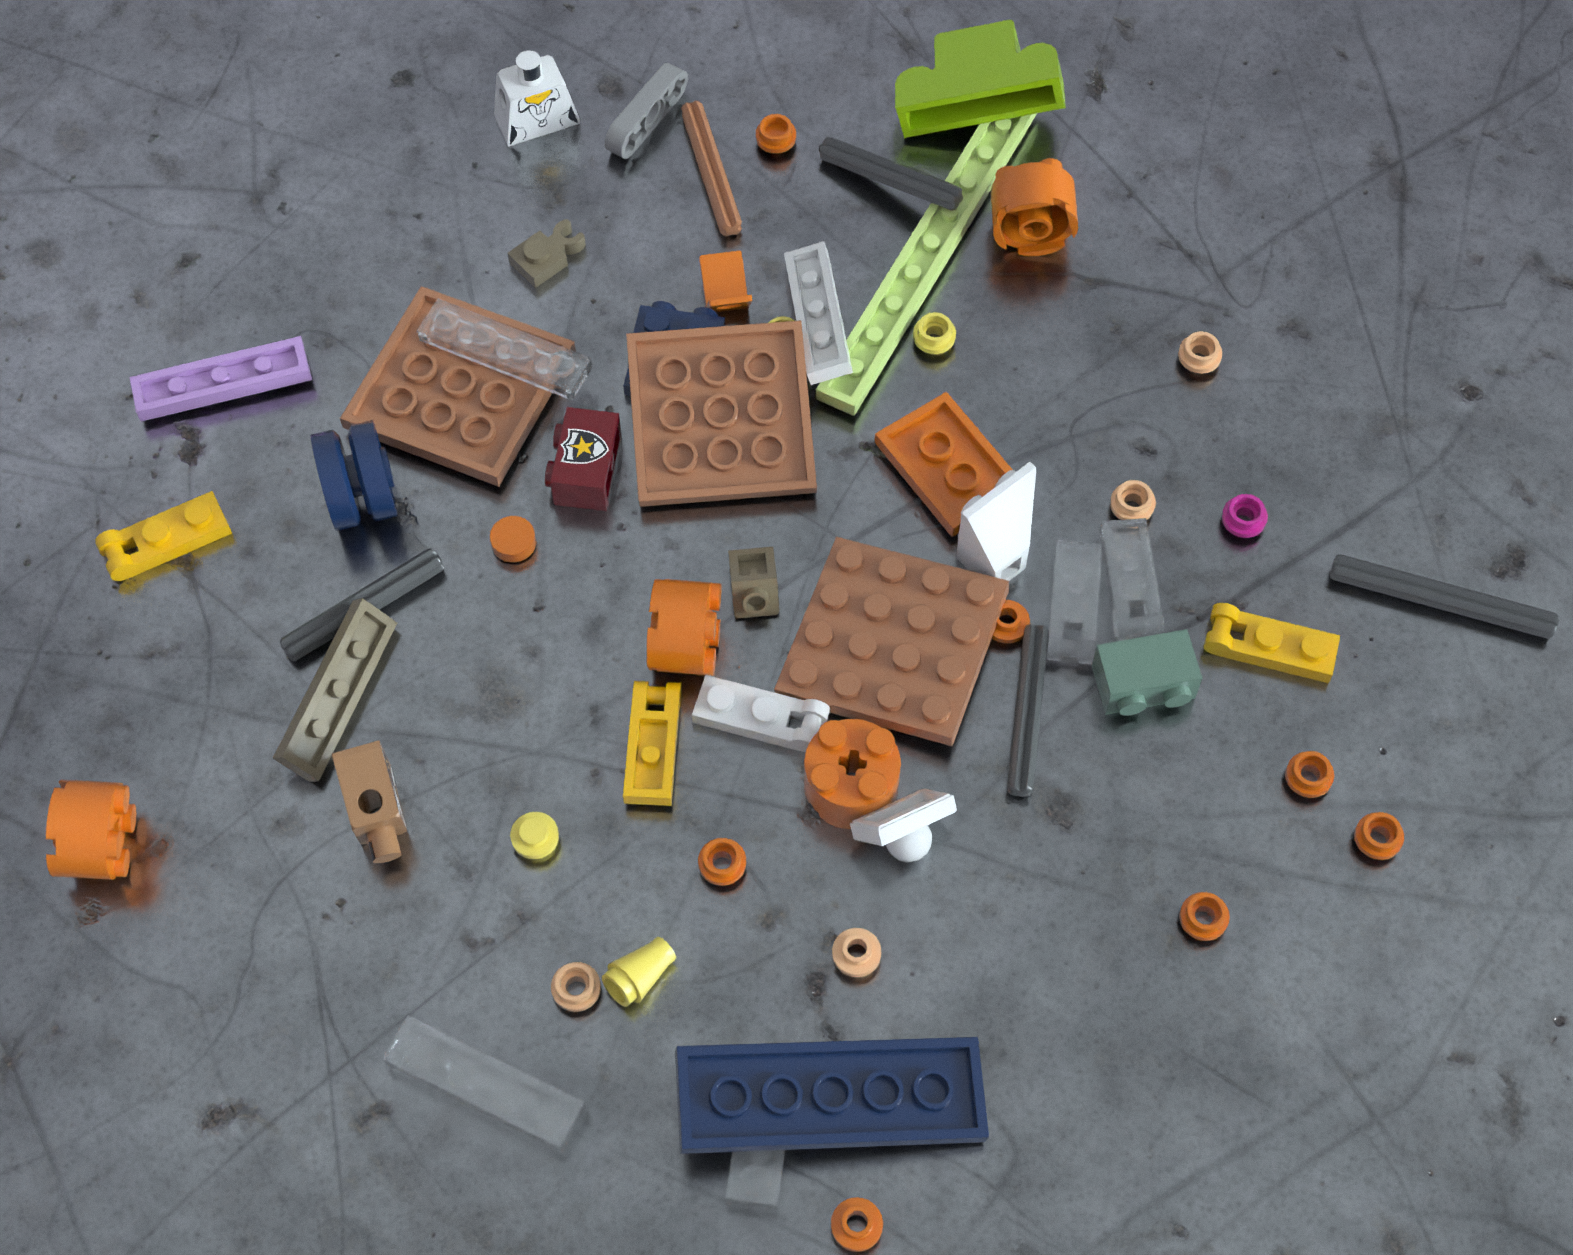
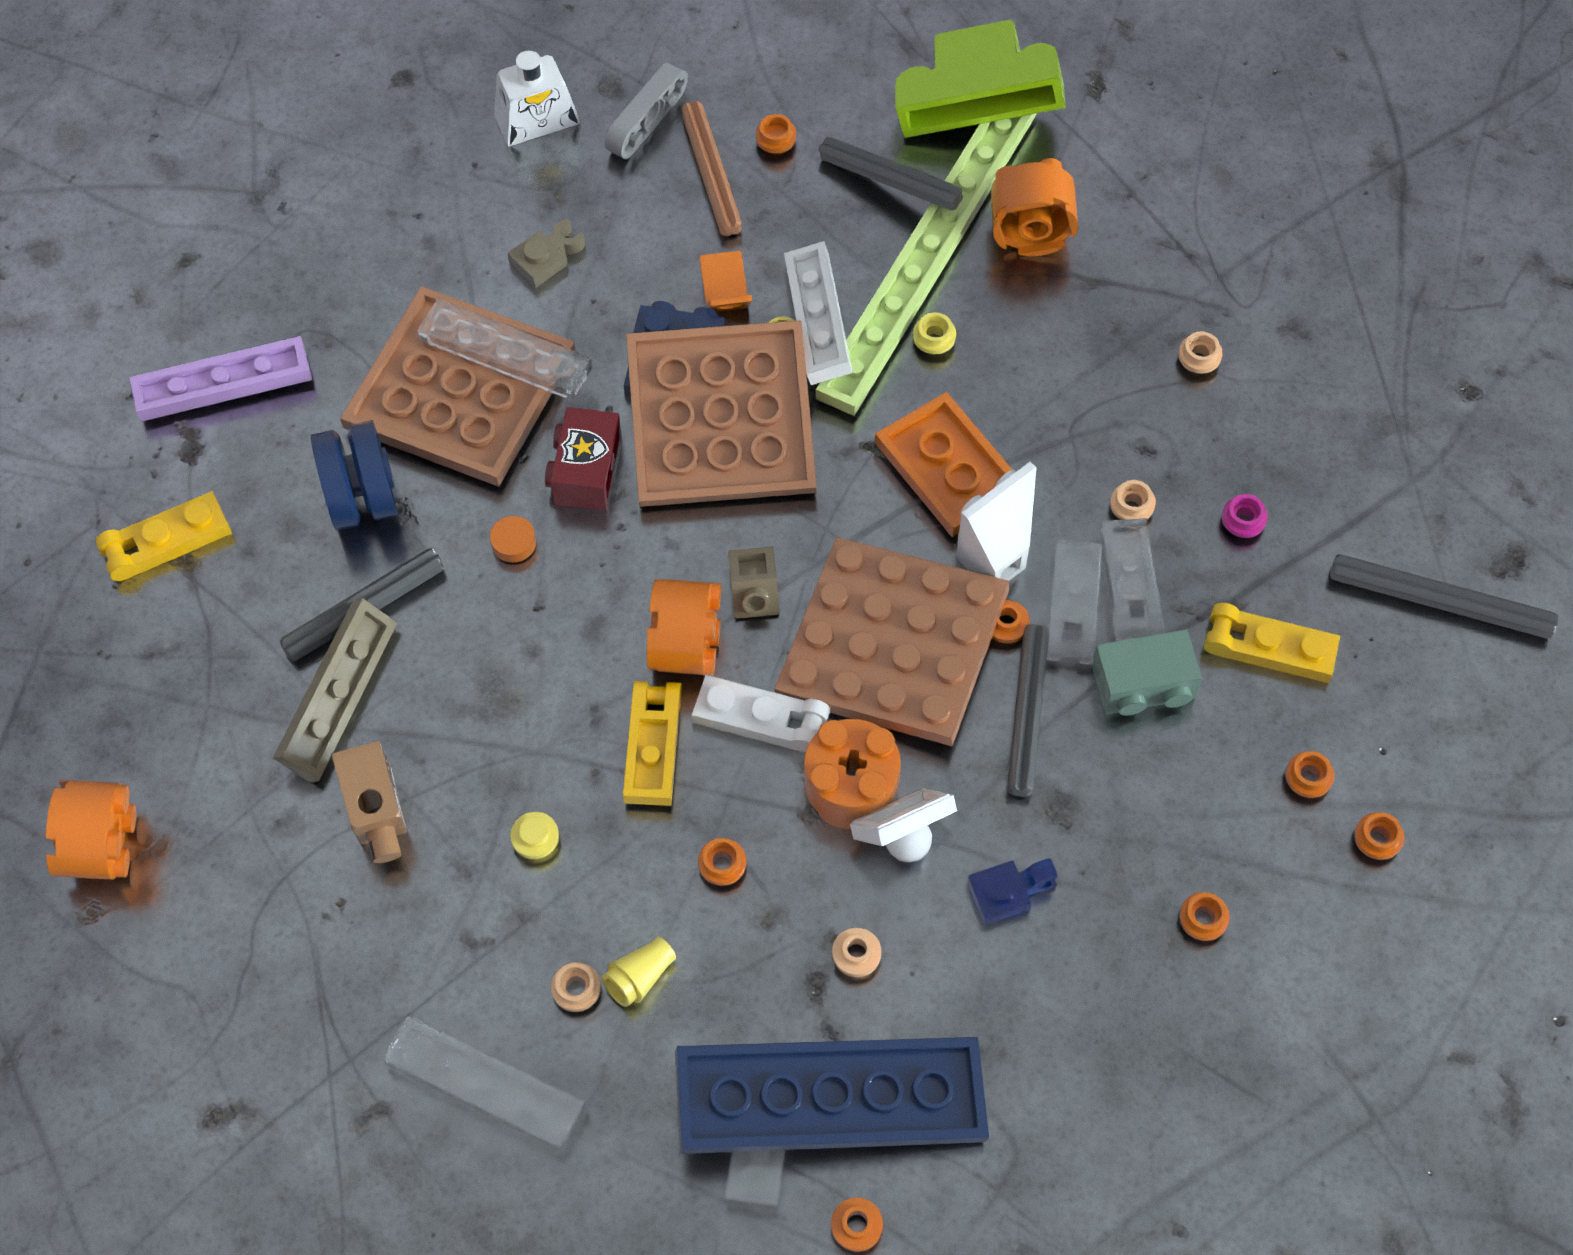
none -> clear blue plate [968,858,1058,925]

